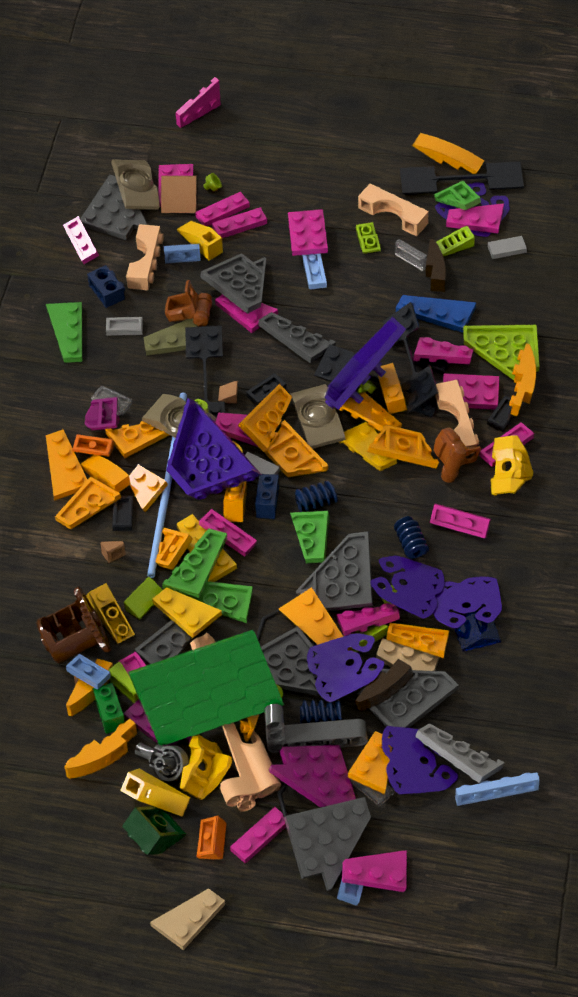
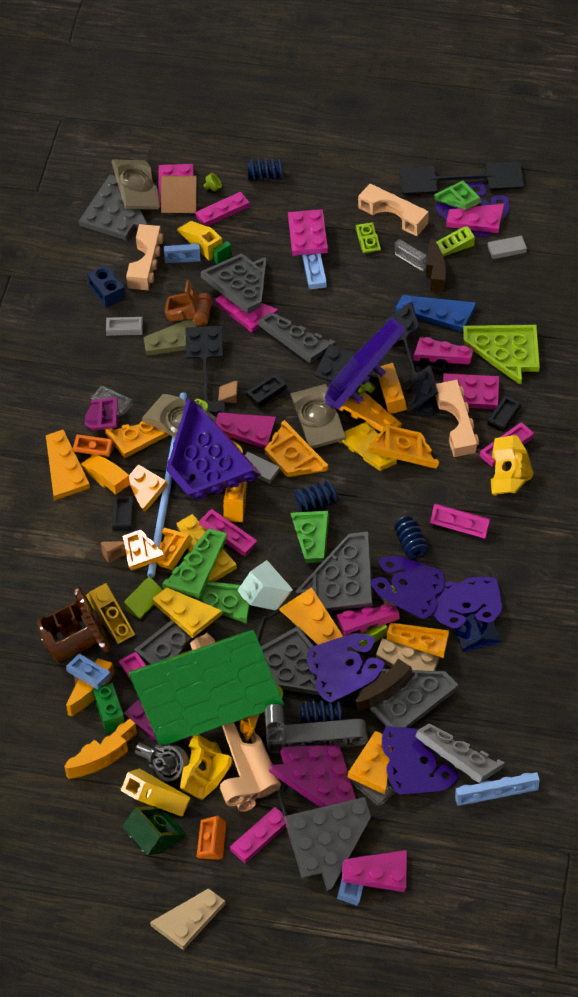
bright green wing [46,302,82,363] -> none
light orange wing [55,477,121,529] -> none
plate [63,217,99,264] -> none
lime slope [108,662,139,703] -> none
dark pink wing [176,77,221,128] -> none
dark pink plate [212,207,267,238] -> none
light orange wing [238,384,292,452] -> none
dark blue brick [255,474,279,519] -> none
light orange slope [412,133,484,174] -> none
dark orange piece [433,428,481,483] -> none
light orange slope [509,343,536,416] -> none
none -> wing [123,530,166,571]
none -> green tile [213,241,232,264]
none -> light aqua slope [237,560,293,610]
none -> dark blue piece [248,158,283,181]

